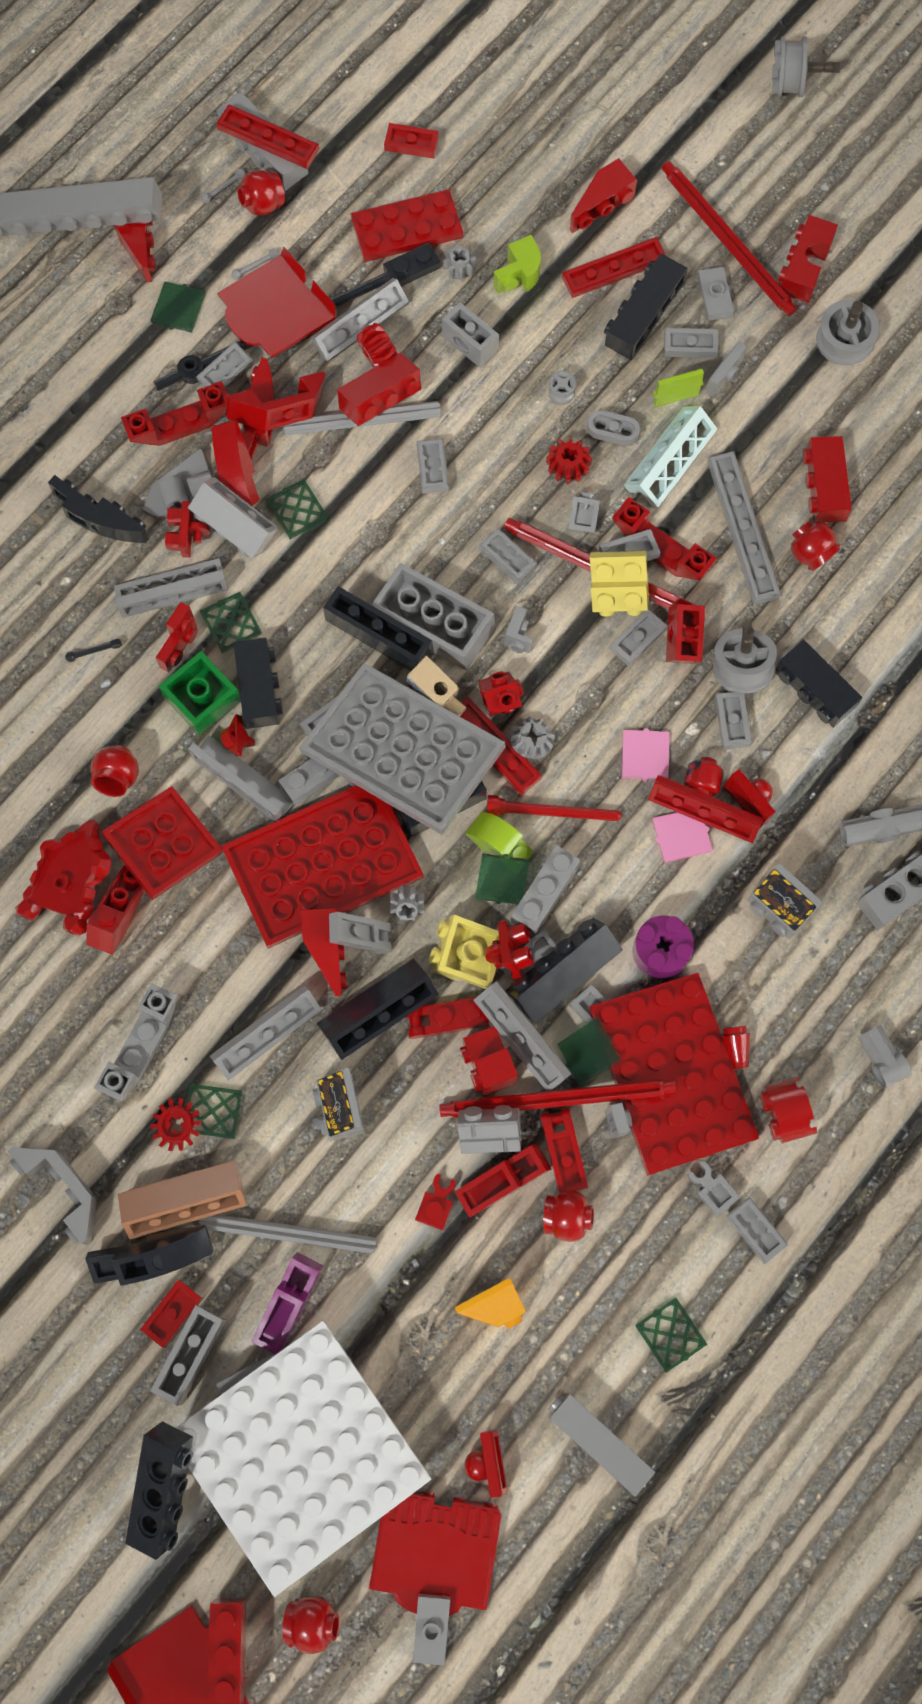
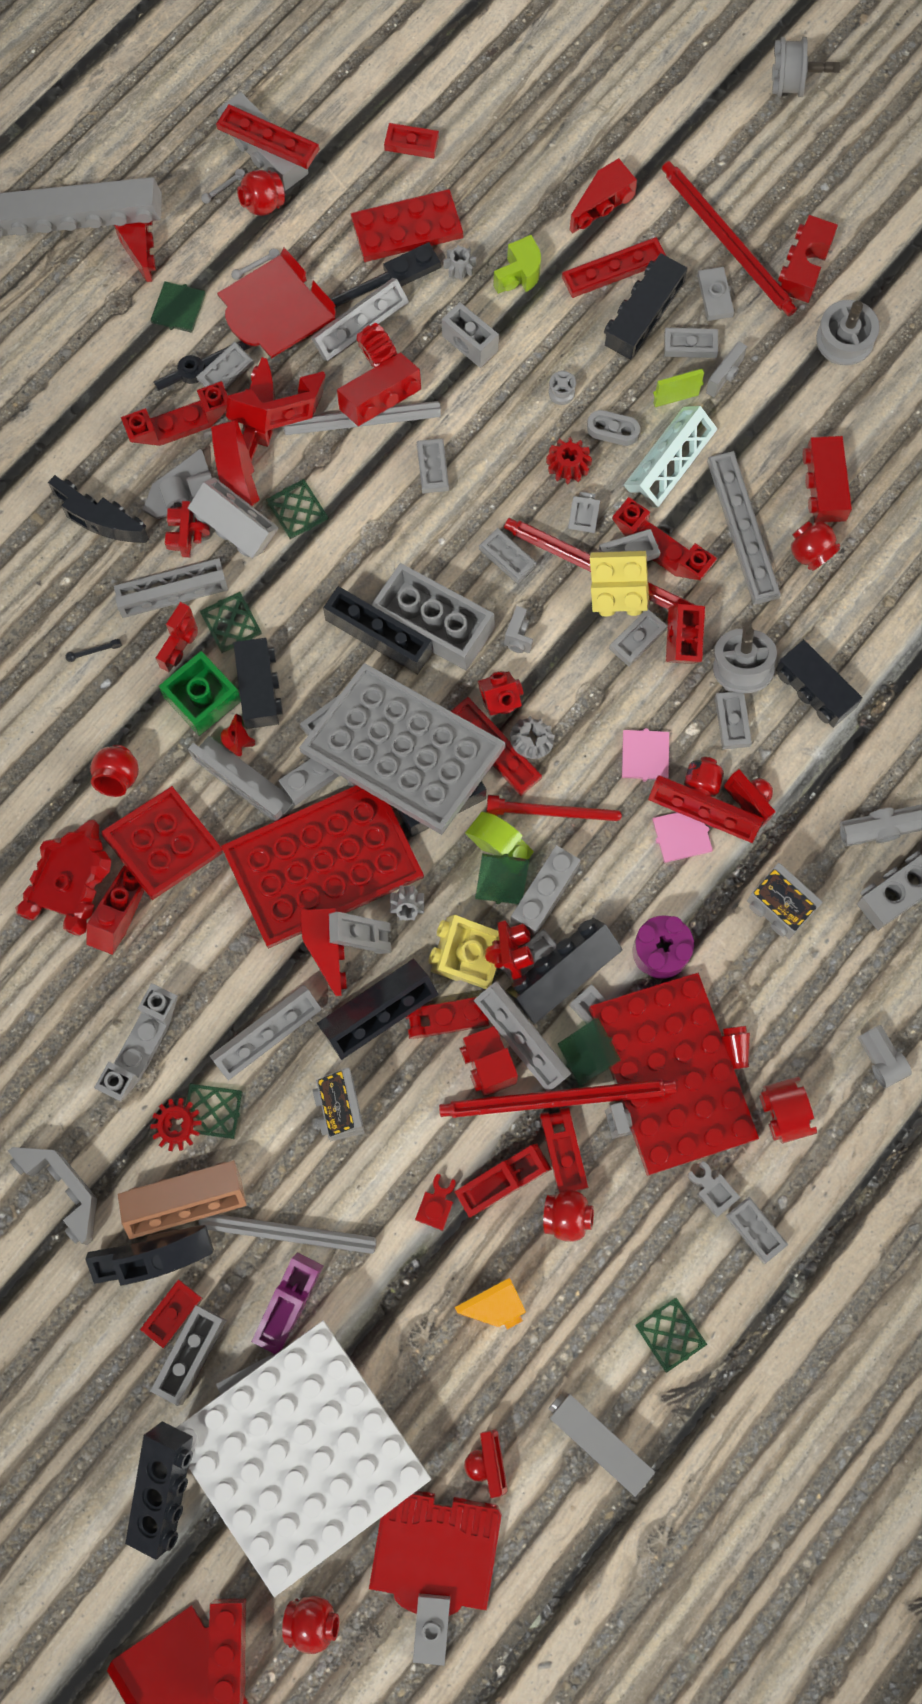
tan torso [405,656,466,717] -> none
light grey brick [458,1105,522,1154] -> none

